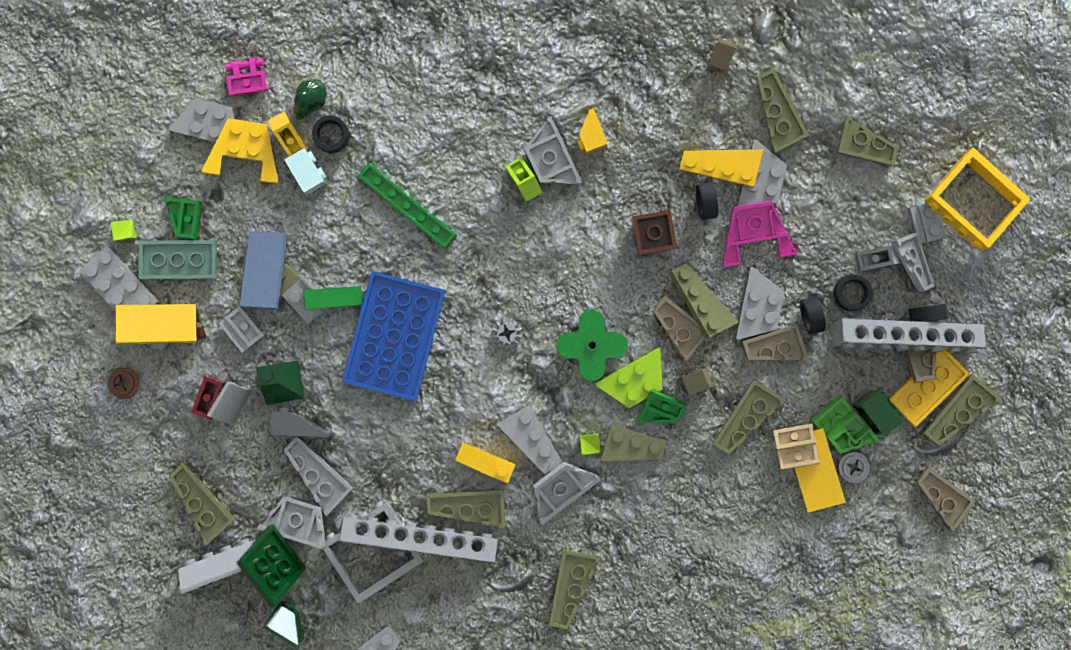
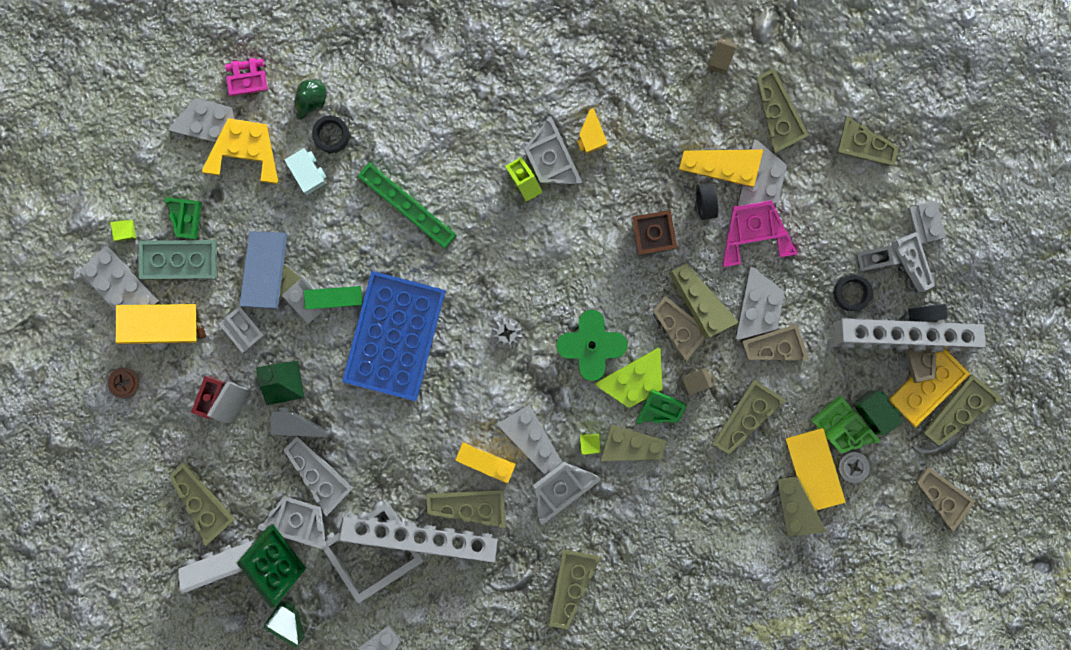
yellow slope [268,111,307,157] -> none
tan slope [773,424,820,471] -> none
black tyre [800,296,826,335] -> none
yellow window [924,148,1030,252] -> none
none -> olive wing [778,476,827,537]

